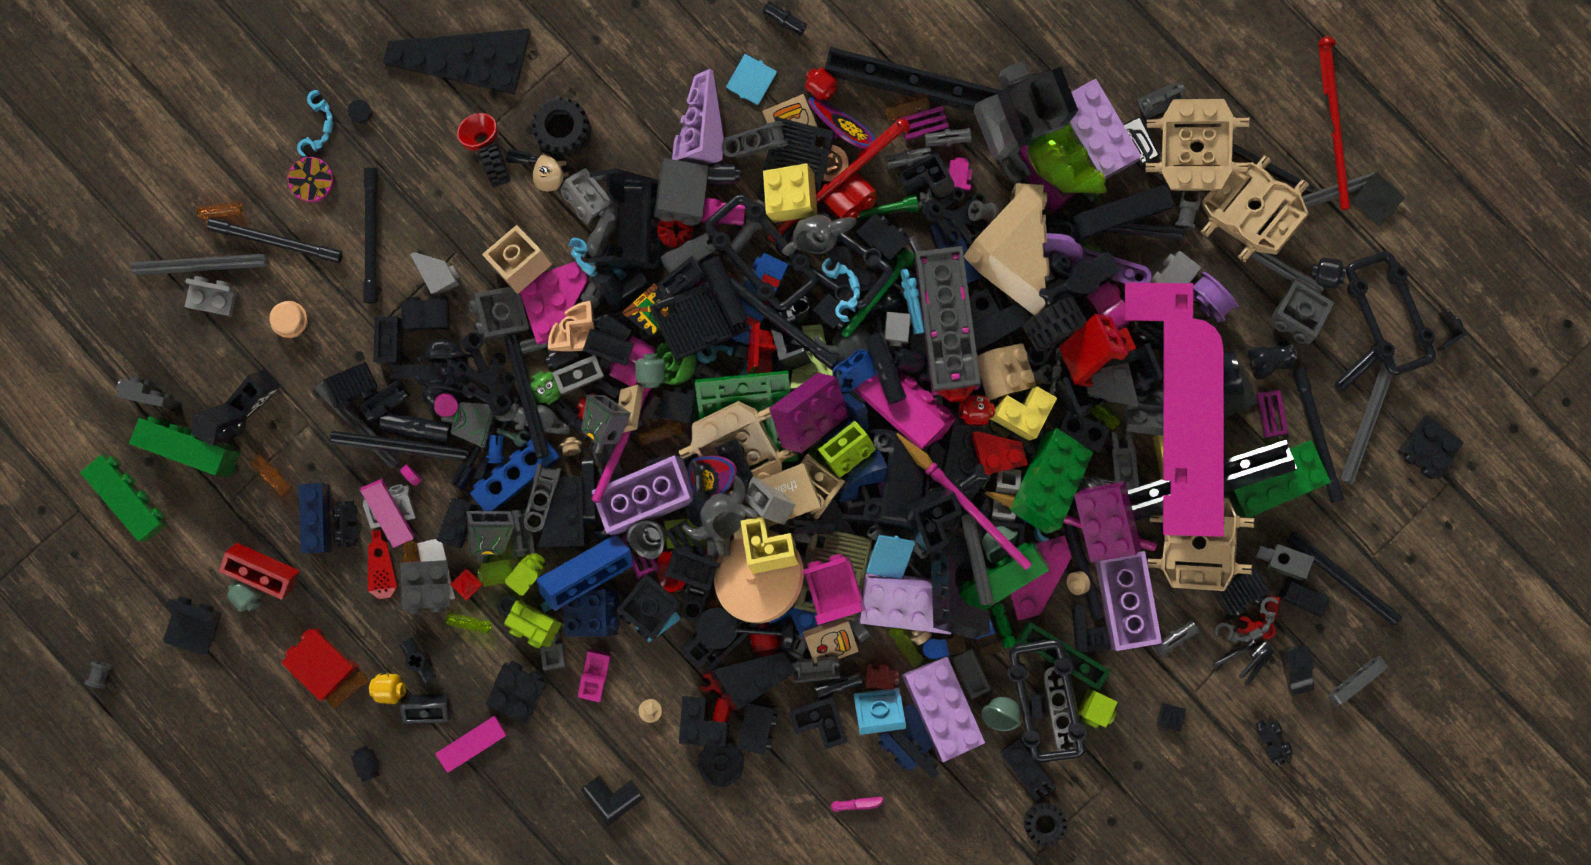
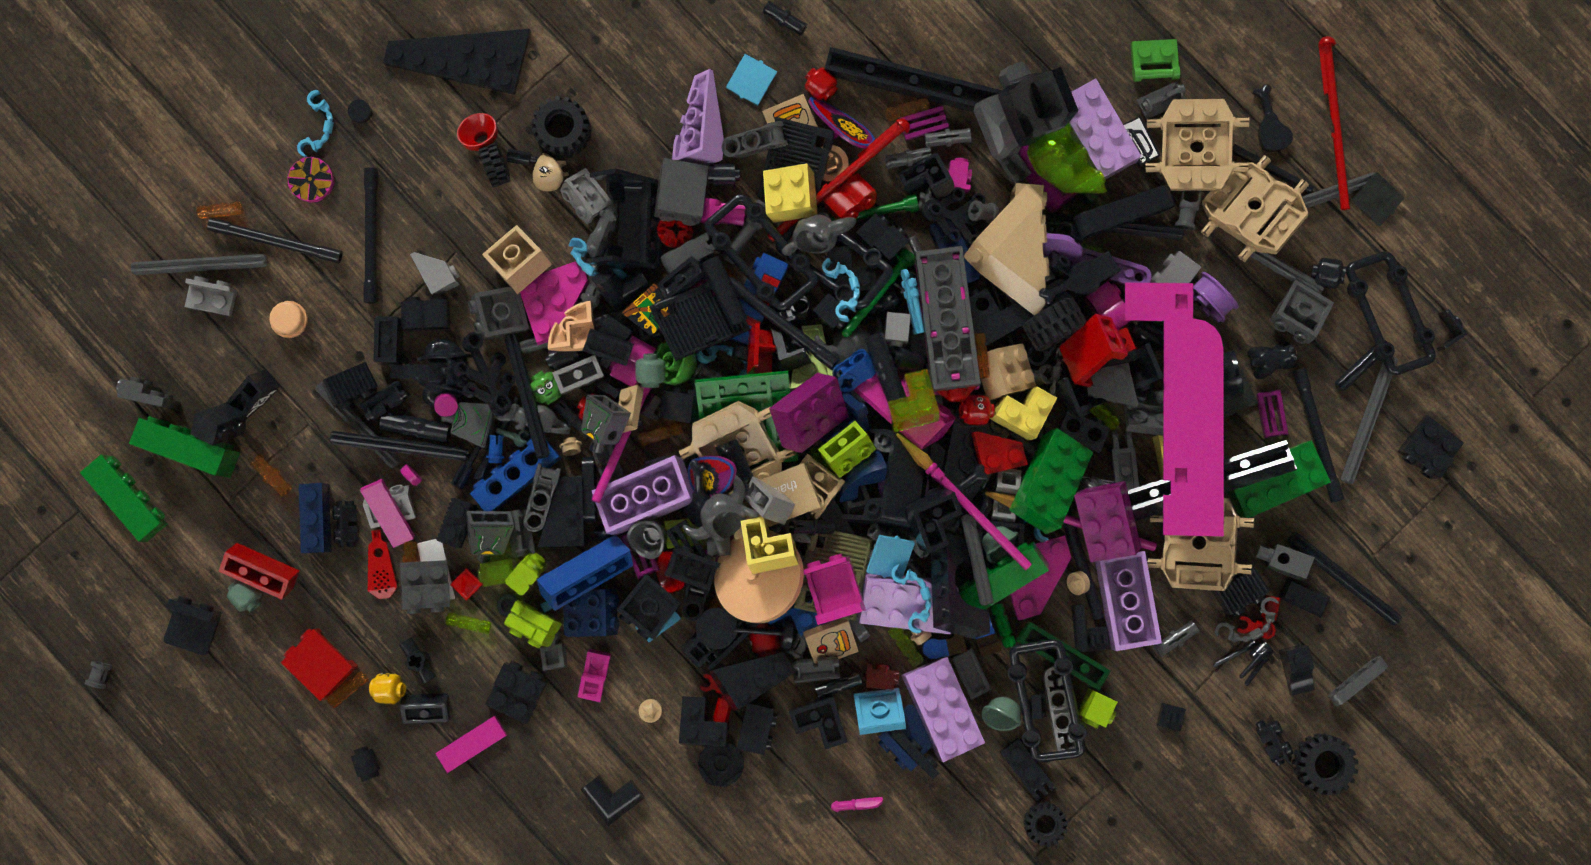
none -> clear neon green brick [888,369,940,432]
none -> medium azure piece [891,563,932,633]
none -> clear orange axle [974,333,990,379]
none -> bright green plate [1130,39,1180,82]
none -> black piece [1252,84,1293,152]
none -> black tyre [1292,733,1359,795]

